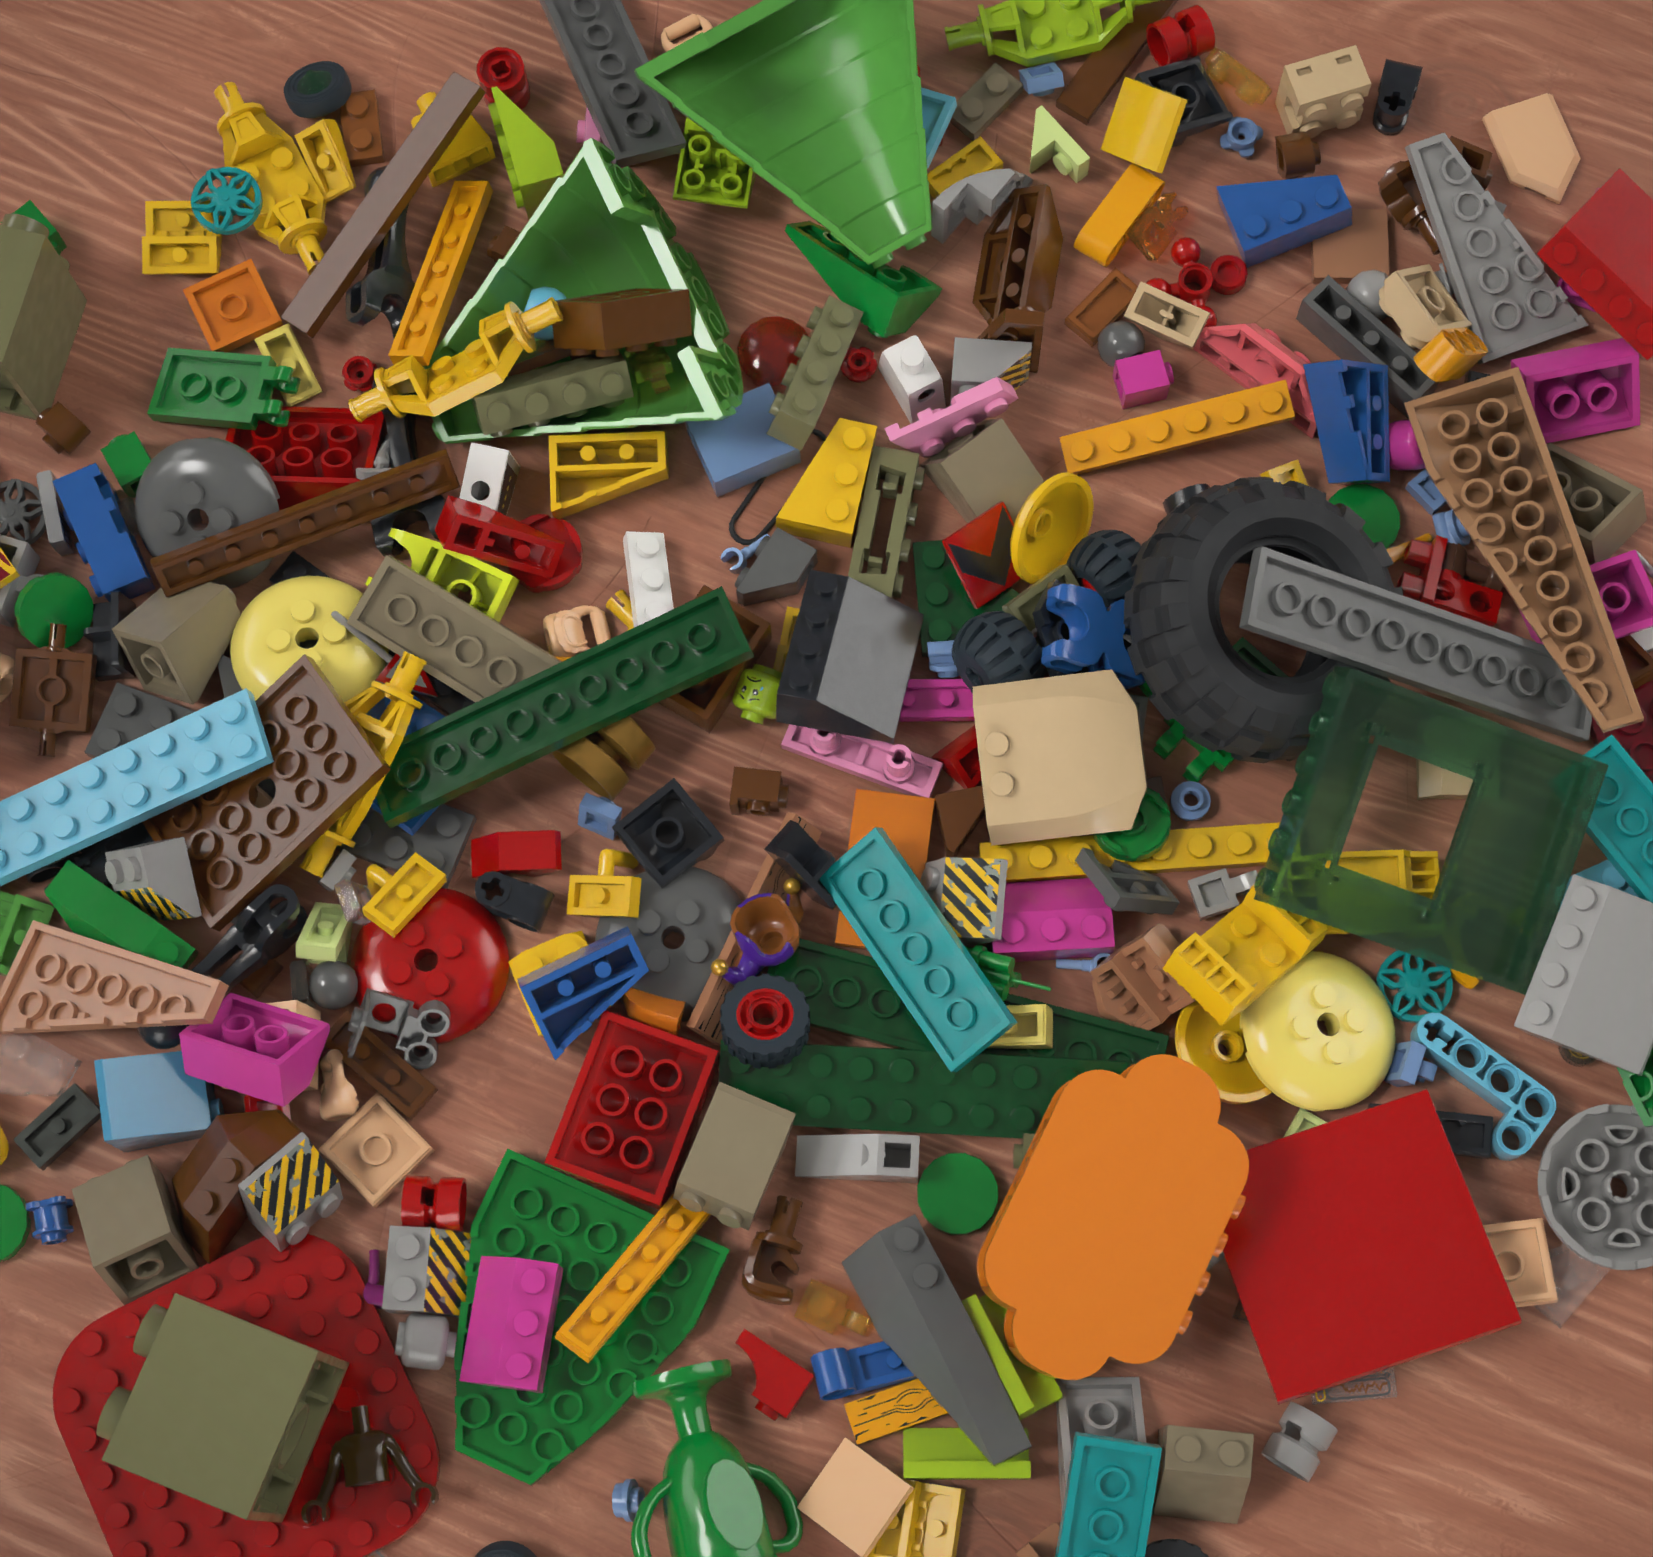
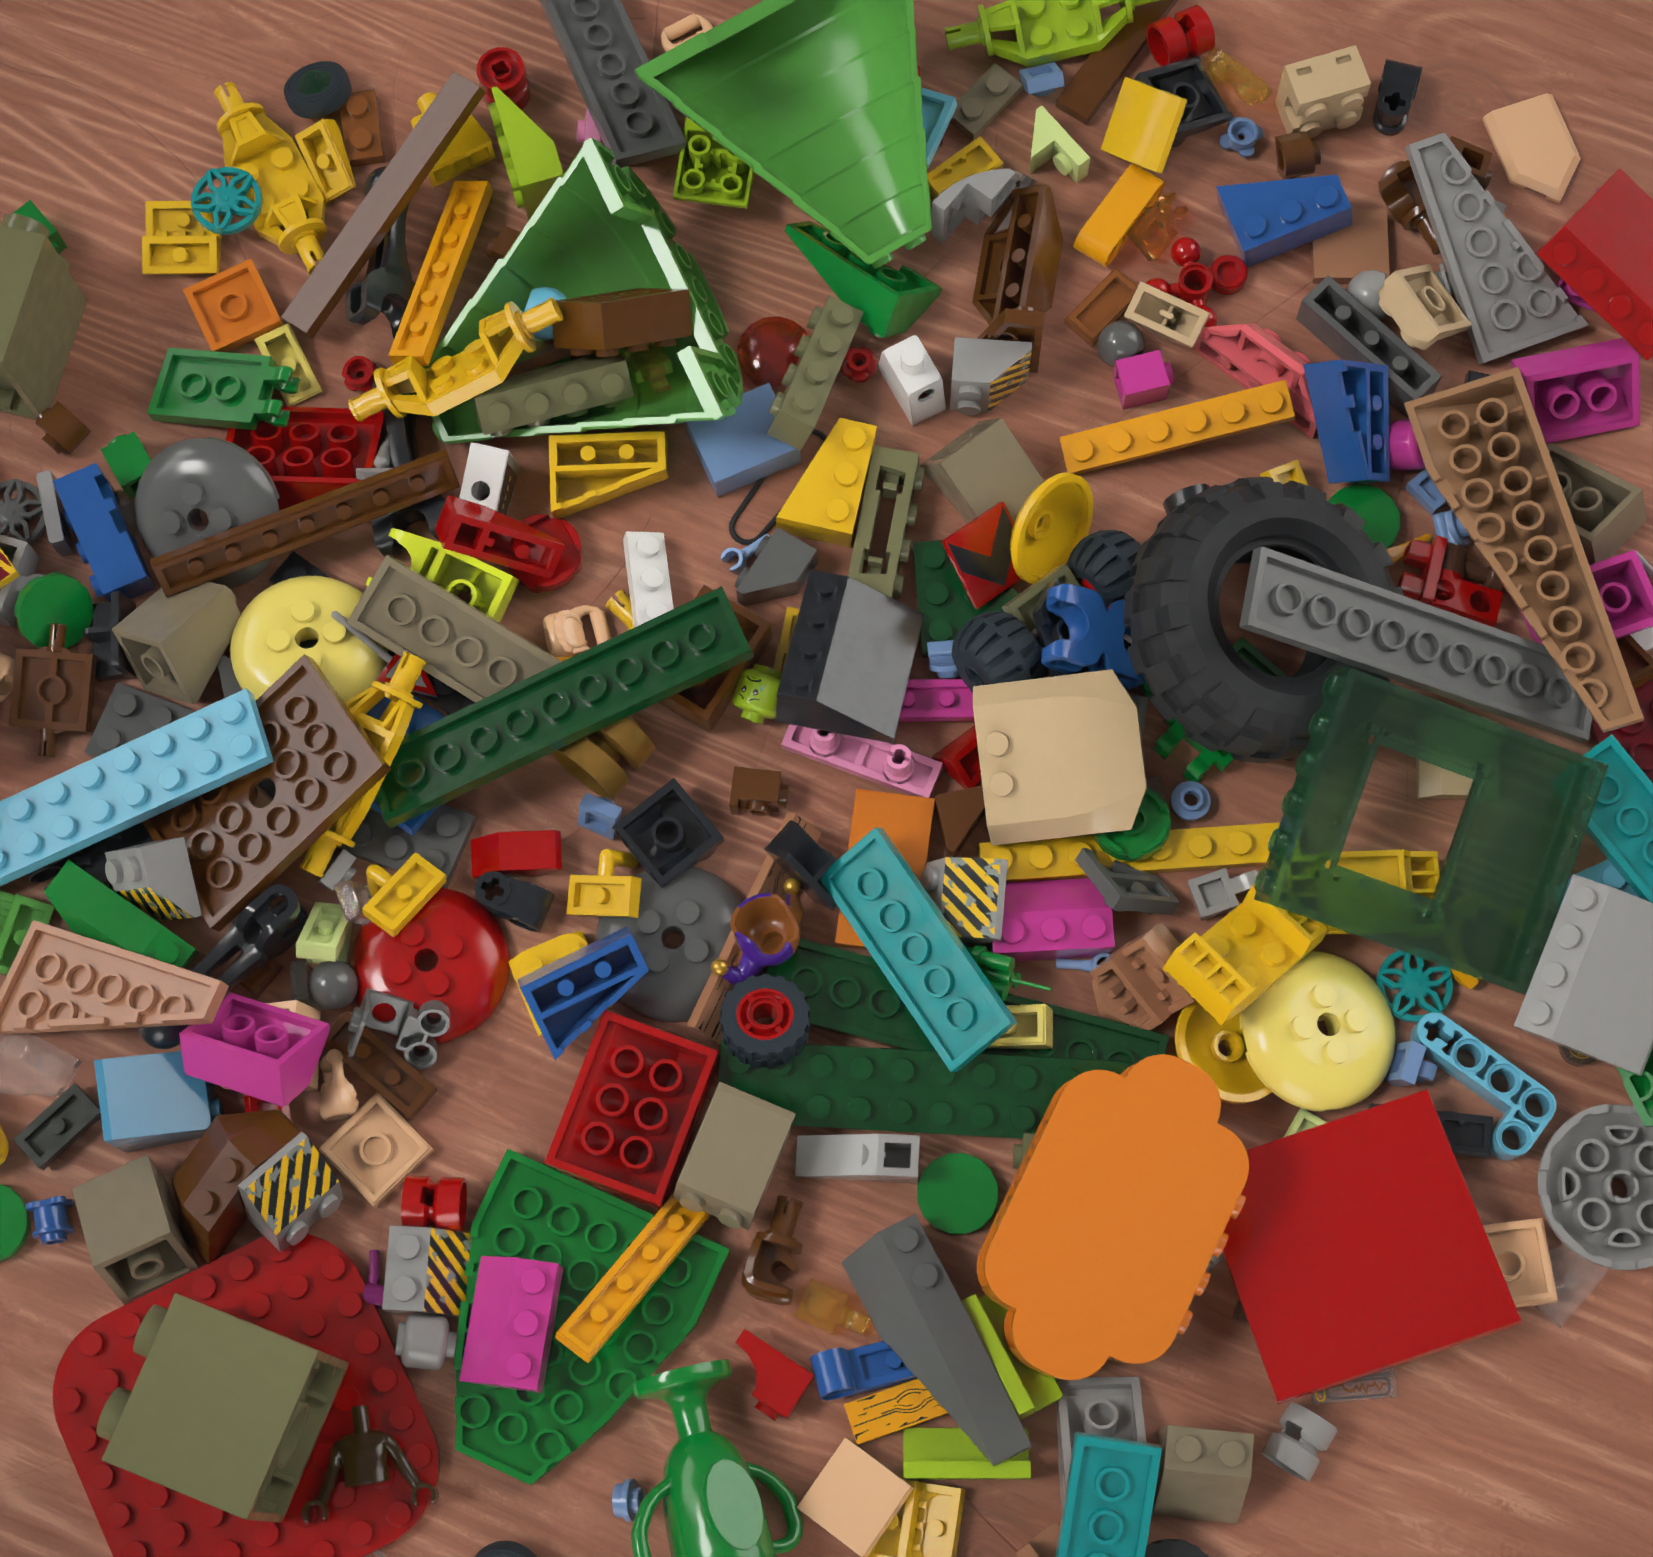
orange brick [623,987,686,1036] -> none
bright pink wing [884,377,1018,457] -> none
light orange beam [1413,327,1489,382] -> none

